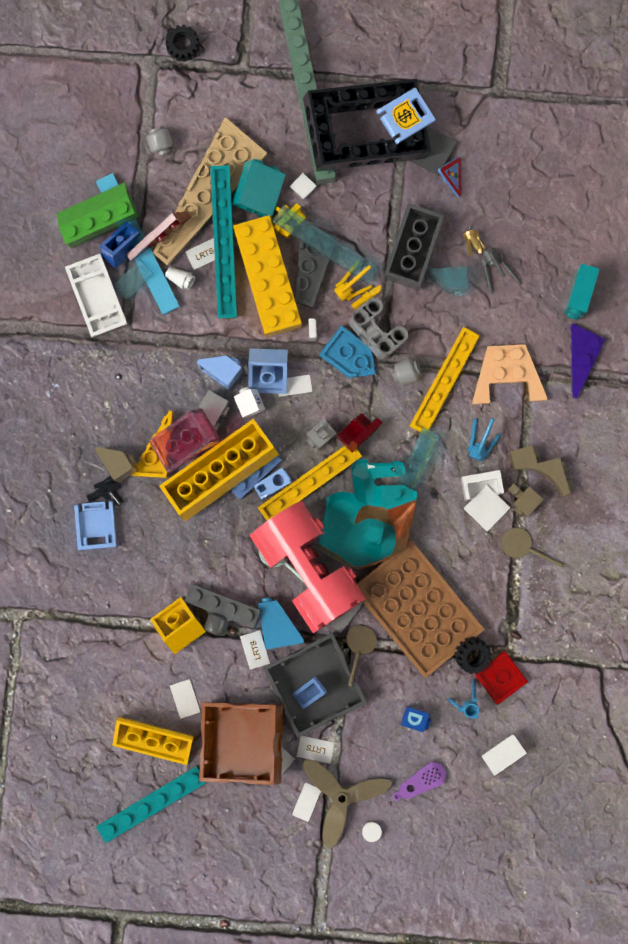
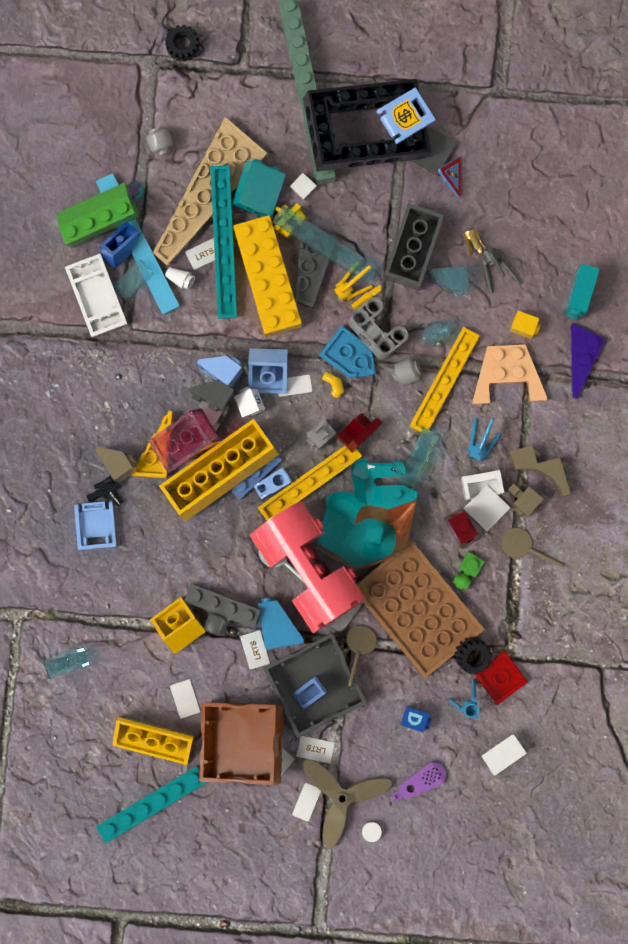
wing [126,211,192,261] -> none
white tile [309,319,317,341] -> none
none -> clear light blue slope [43,647,89,679]
none -> clear light blue tile [127,181,145,201]
none -> dark grey slope [189,380,235,412]
none -> yellow arm [322,371,344,398]
none -> clear light blue head [422,319,452,347]
none -> dark red torso [444,509,478,550]
none -> bright green plate [452,552,485,590]
none -> yellow brick [510,311,541,339]

